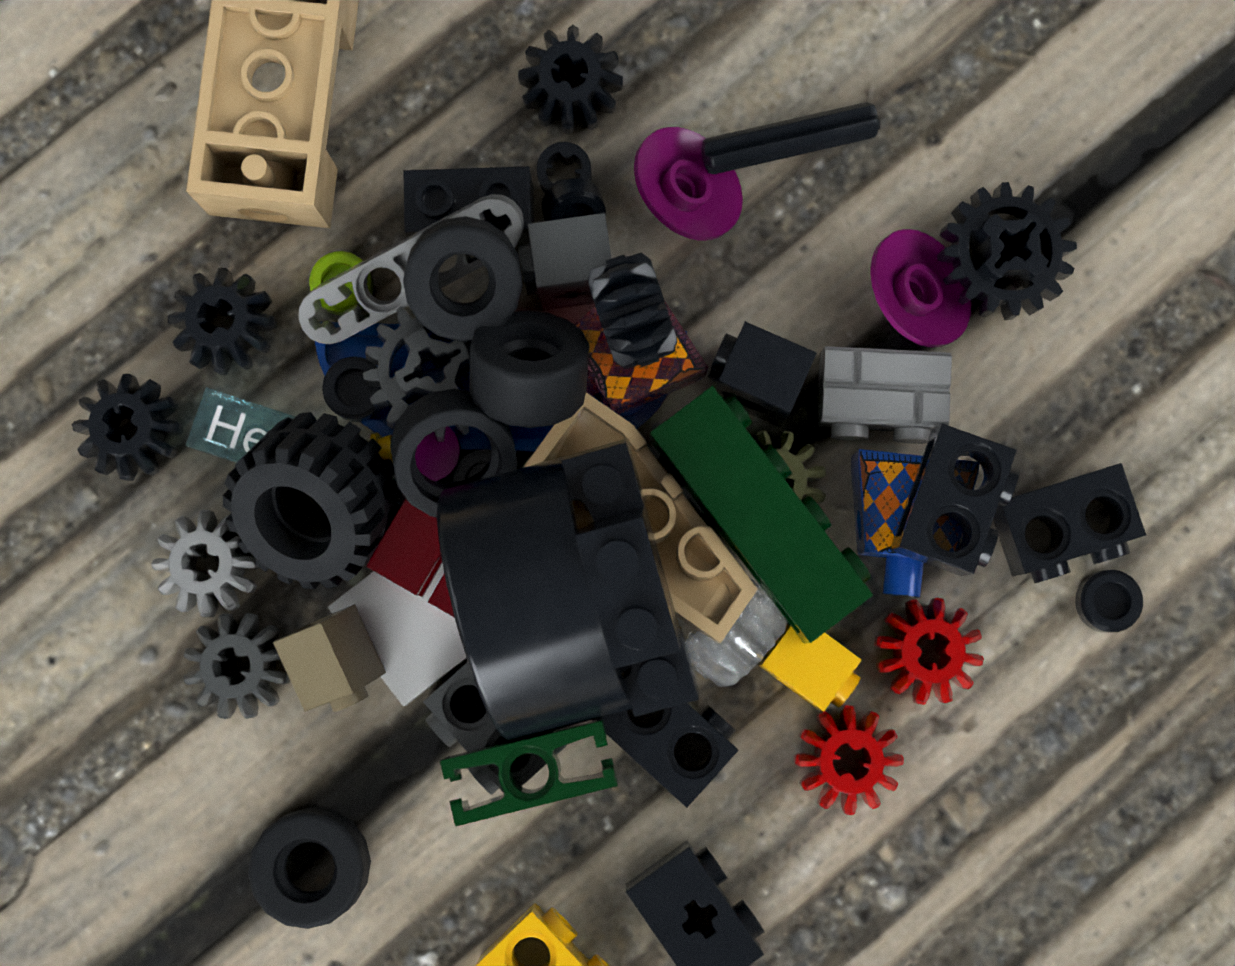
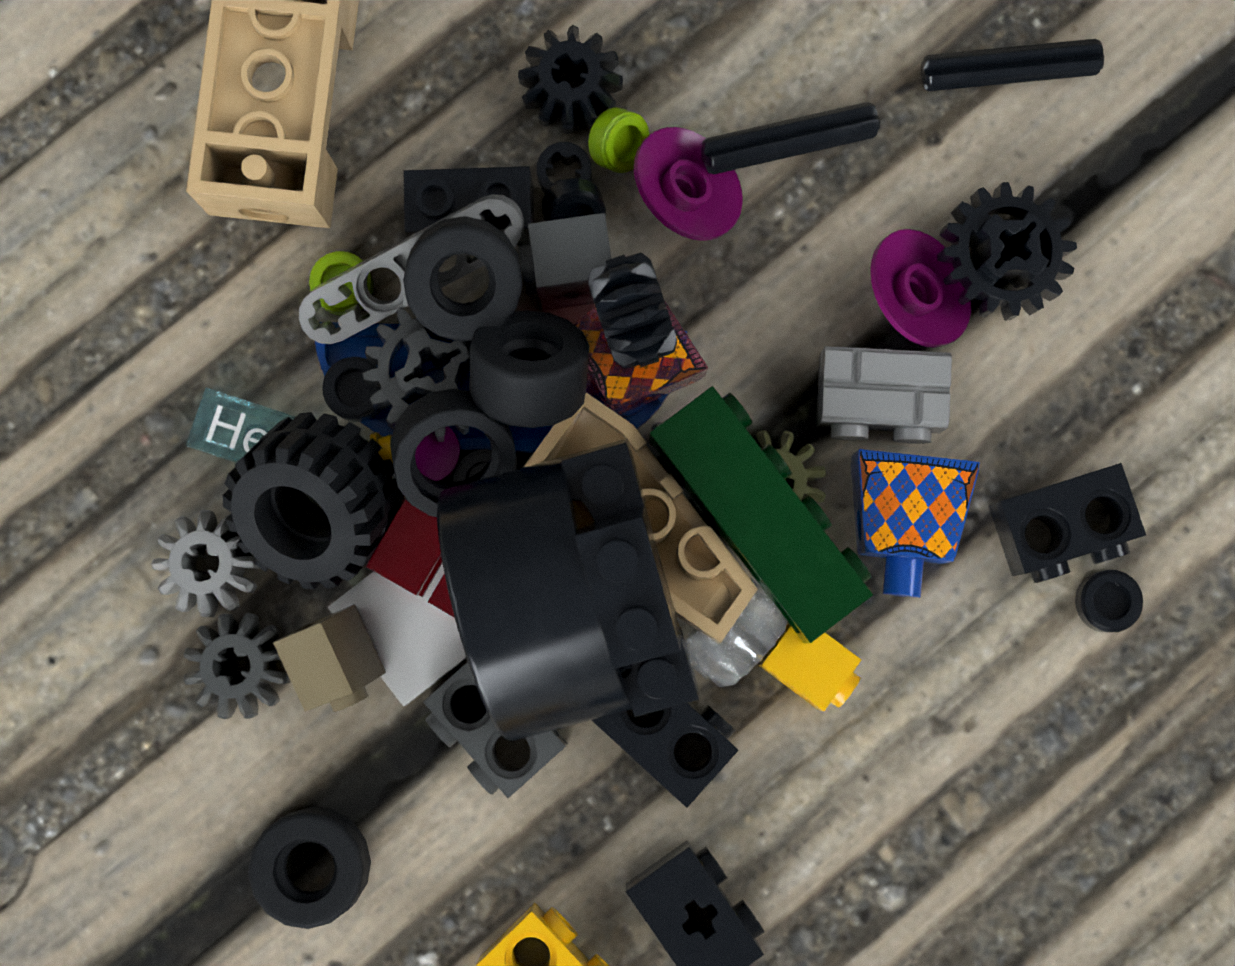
black gear [71,374,184,481] -> none
black gear [167,268,277,375] -> none
dark green piece [440,718,618,827] -> none
black brick [708,321,817,427] -> none
red gear [794,705,904,815] -> none
red gear [874,598,984,705] -> none
black brick [890,423,1019,576] -> none
none -> lime tile [588,107,649,173]
none -> black axle [921,39,1104,91]

